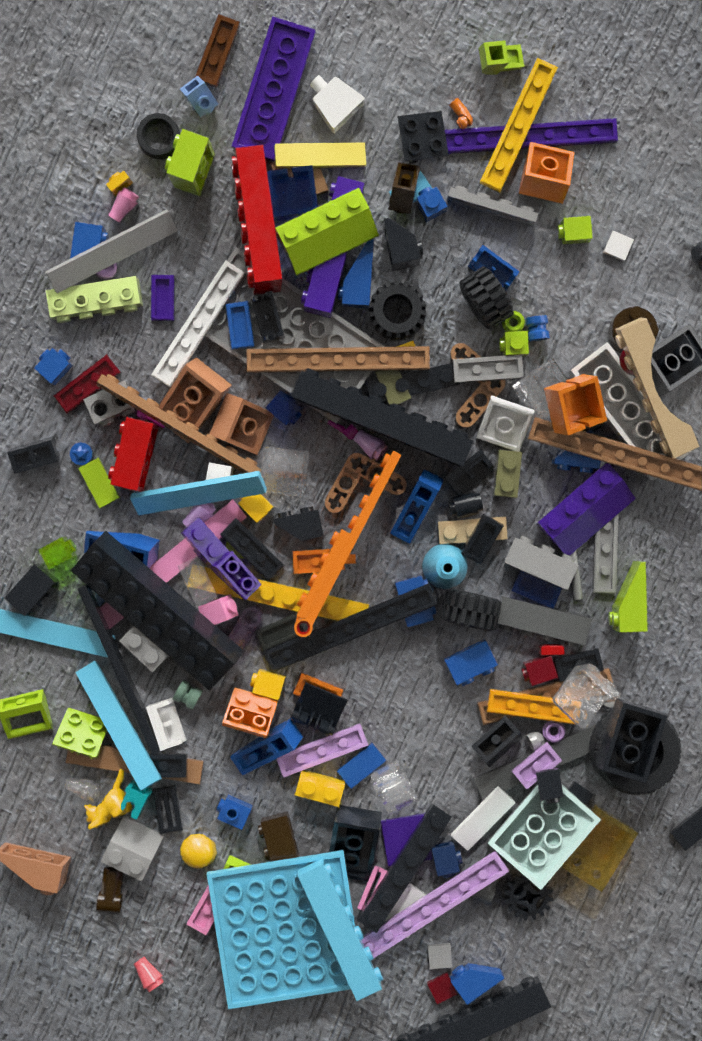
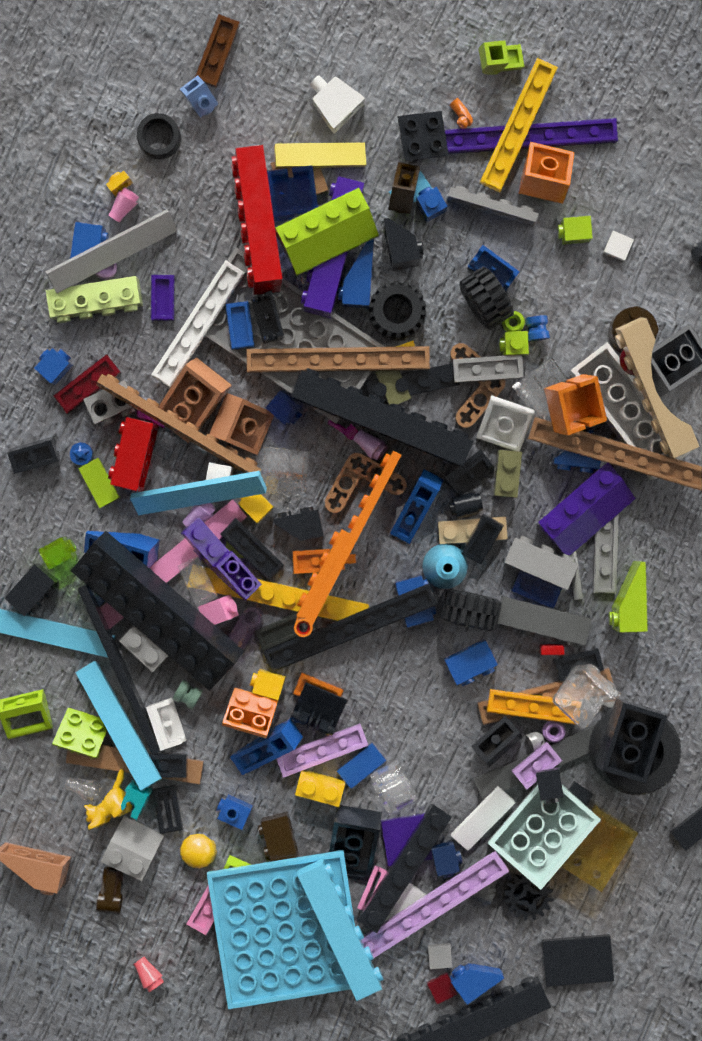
lime brick [165,129,215,196] -> none
dark purple plate [231,16,316,162] -> none
dark red brick [521,655,558,686] -> none
none -> black tile [542,934,614,987]

